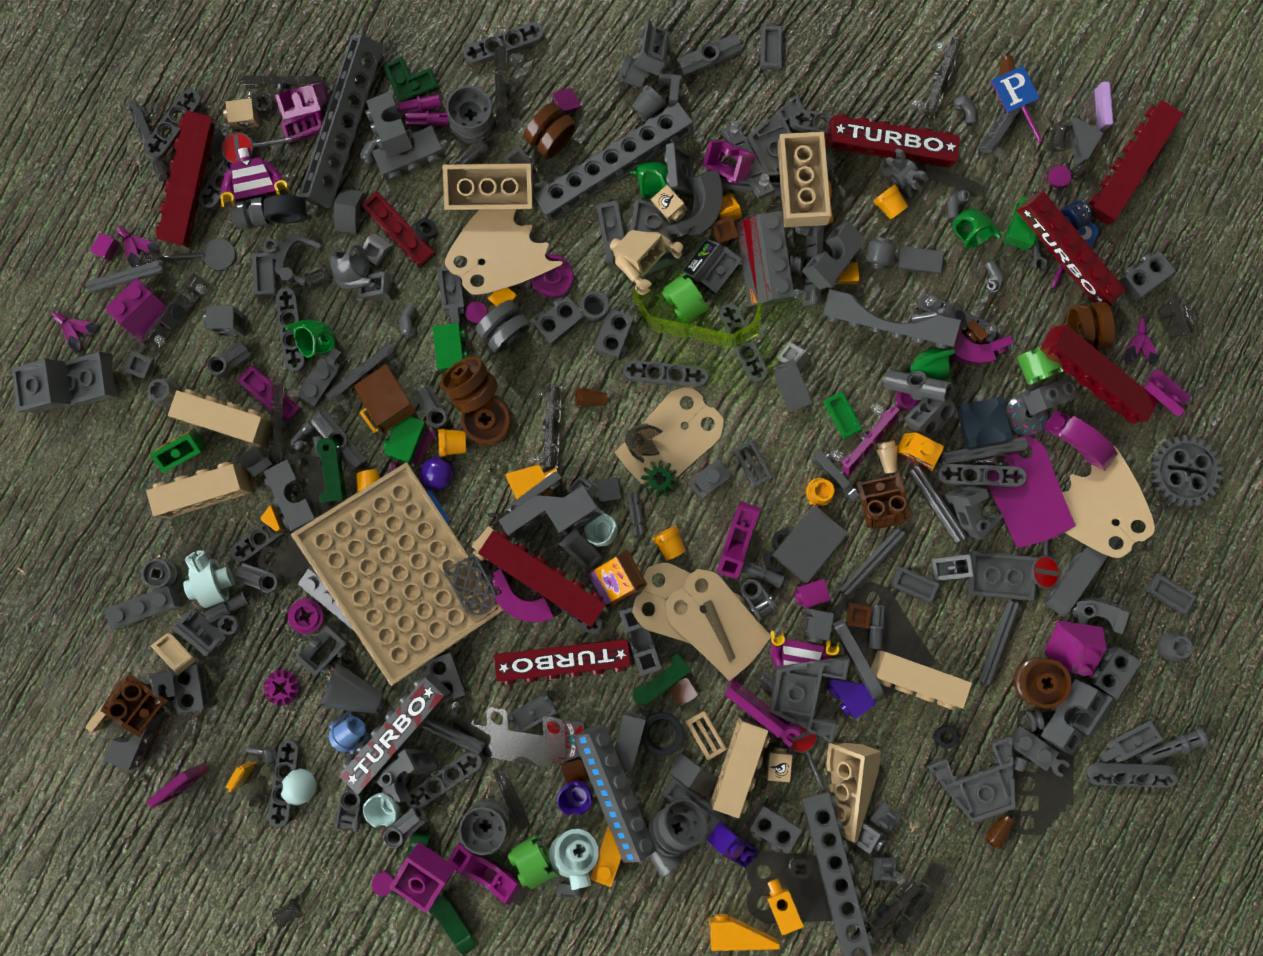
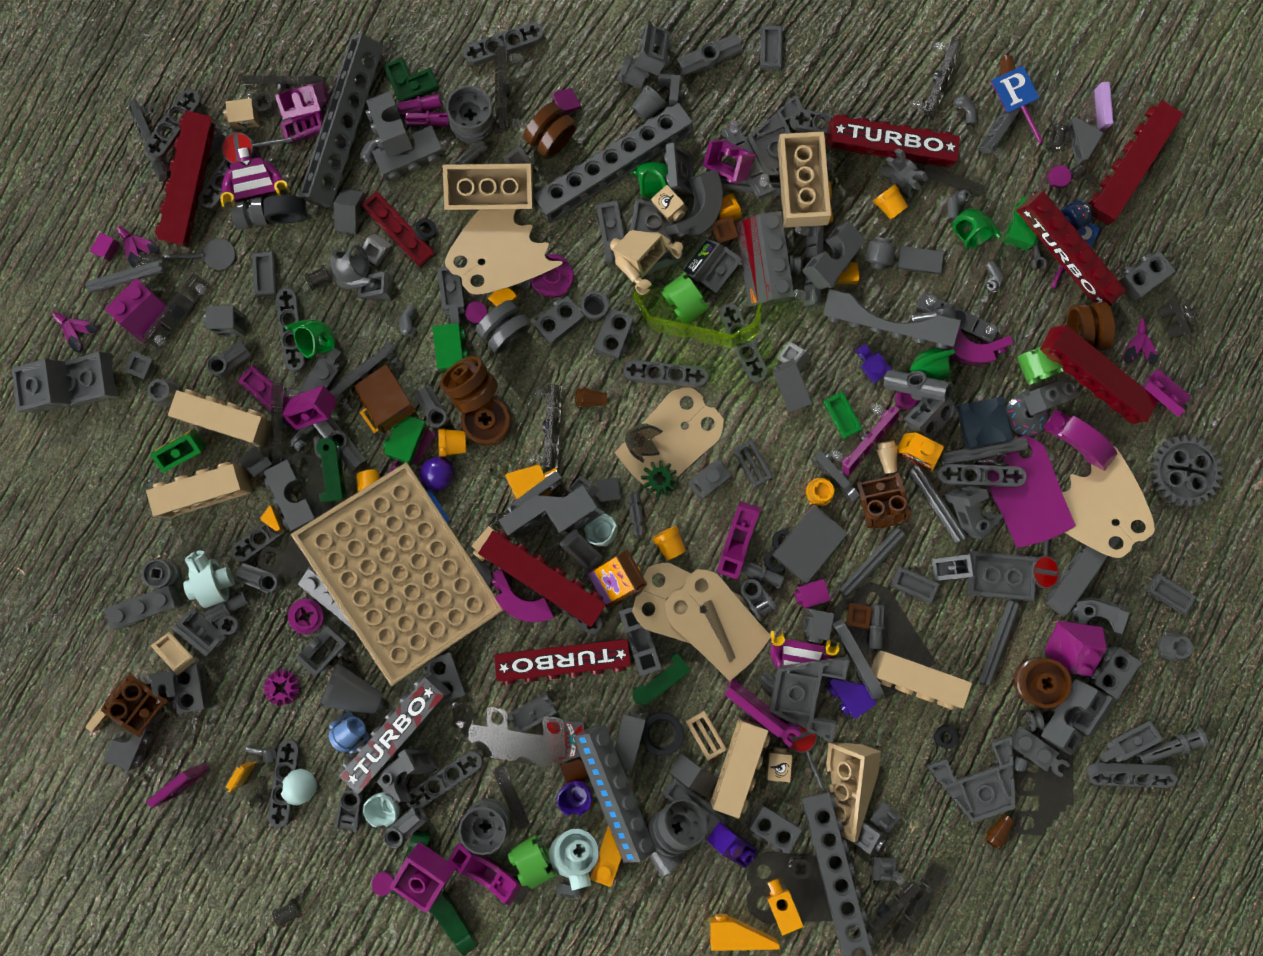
dark grey piece [263,234,323,287] -> none
dark grey axle [422,718,485,754] -> none
dark grey window [443,554,496,615] -> none
reddish brown slope [668,676,699,707] -> none
reddish brown plate [965,319,989,345] -> none
none -> magenta brick [282,385,337,430]
none -> dark purple plate [855,344,892,384]

